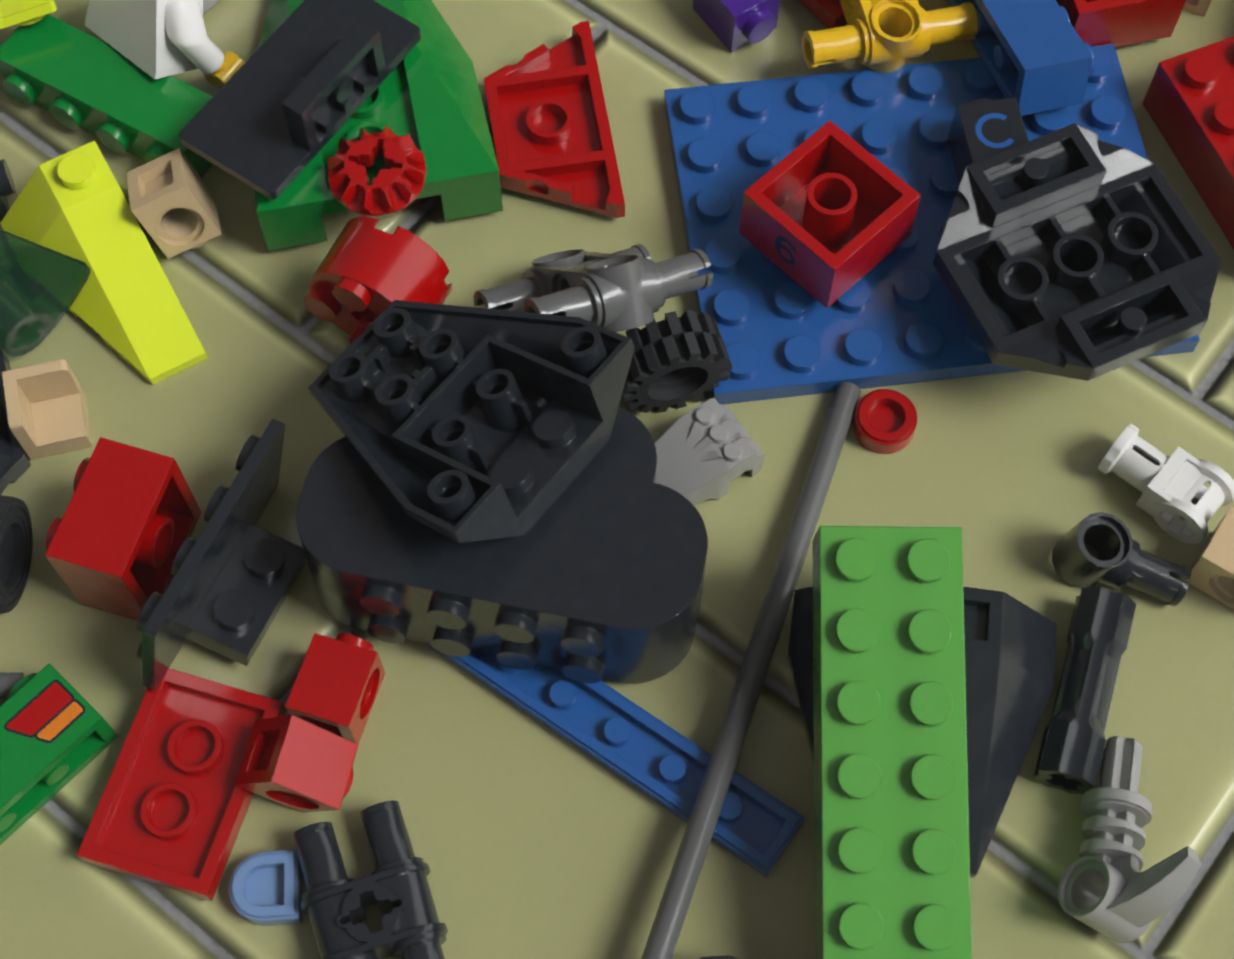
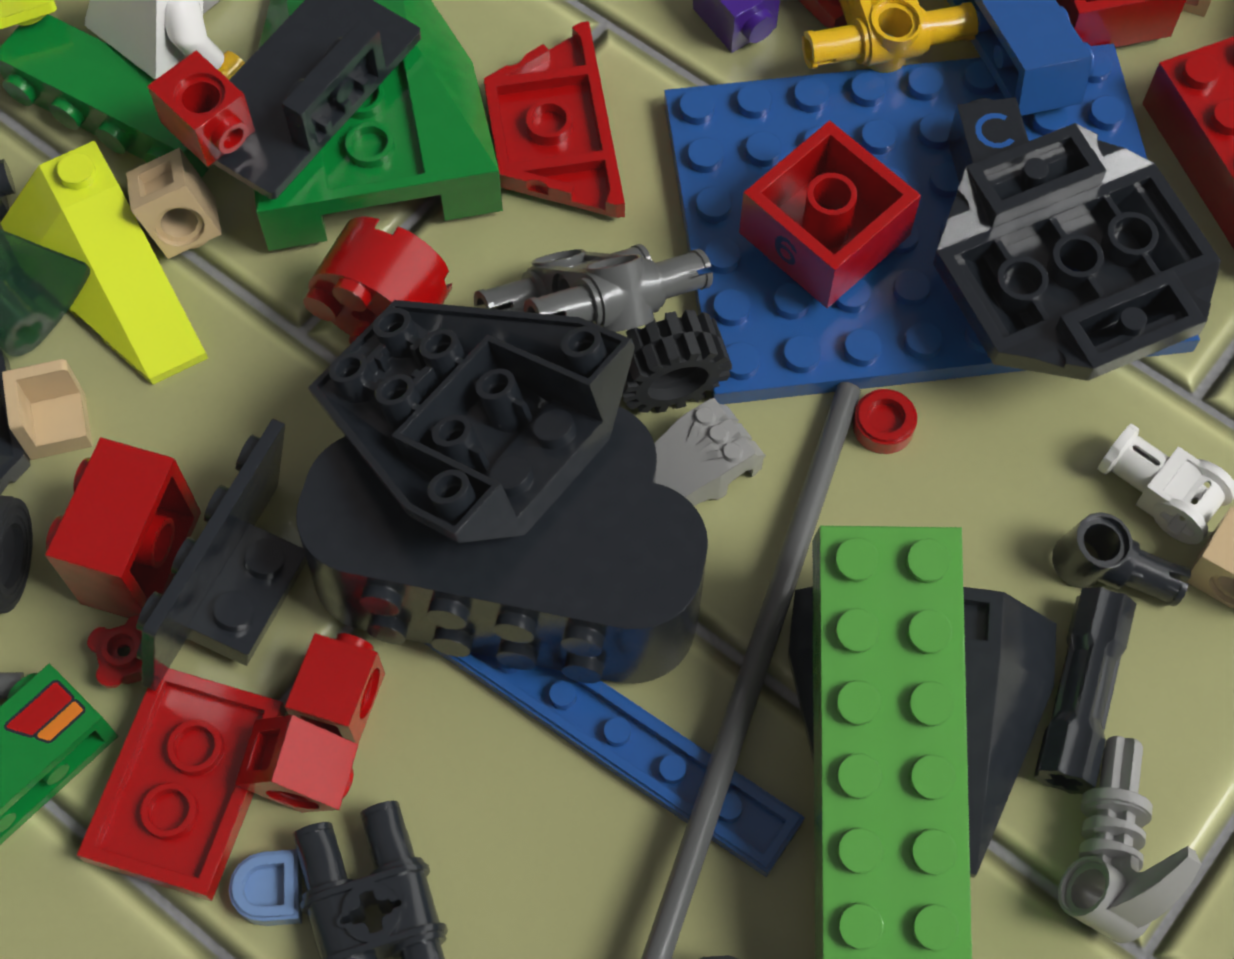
red gear [328,125,427,216] -> none
none -> red plate [87,615,142,688]
none -> red brick [147,50,255,167]

